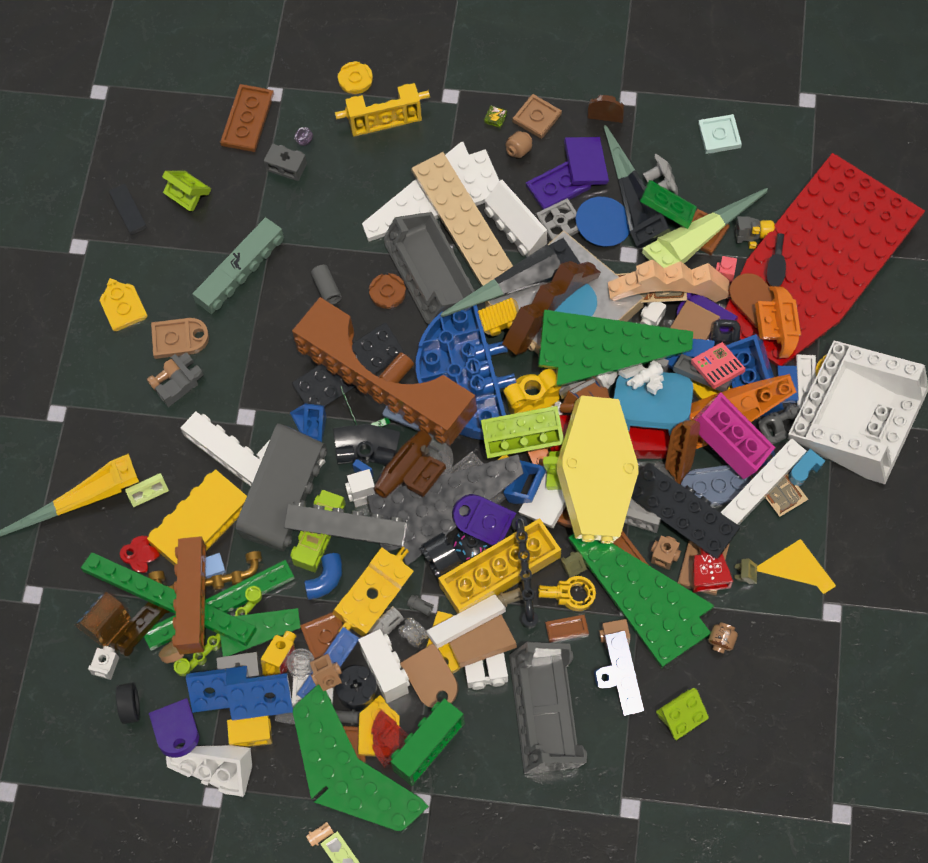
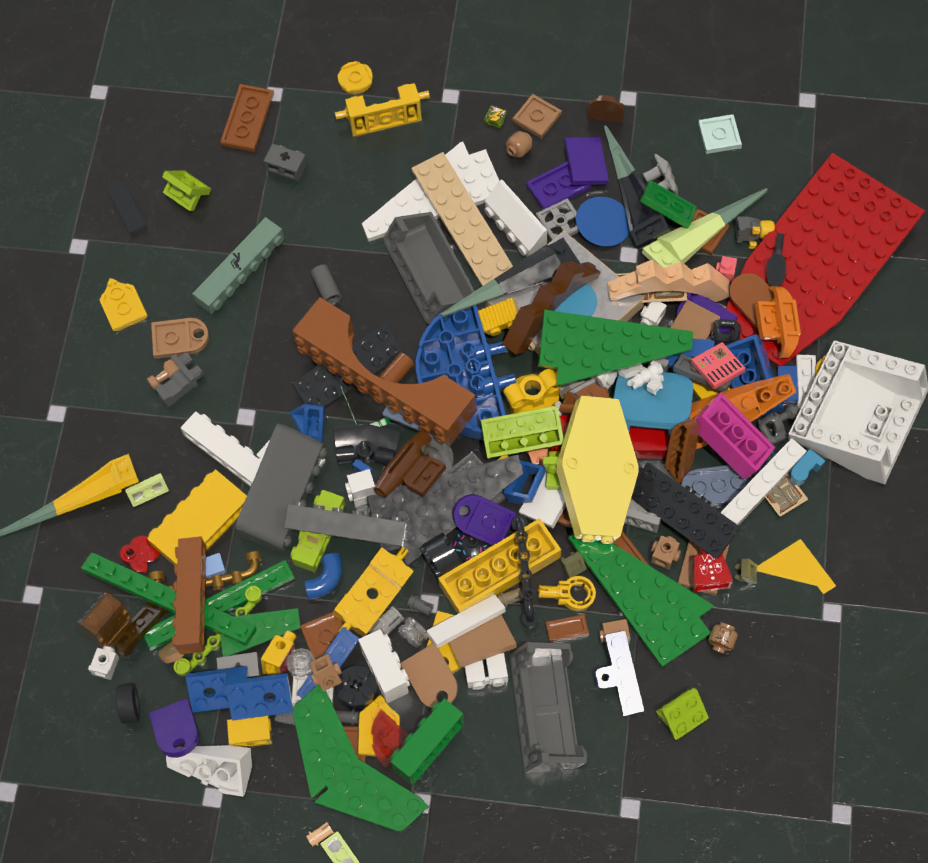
clear purple tile [295,127,313,145] -> none
dark orange tile [369,273,406,309] -> none

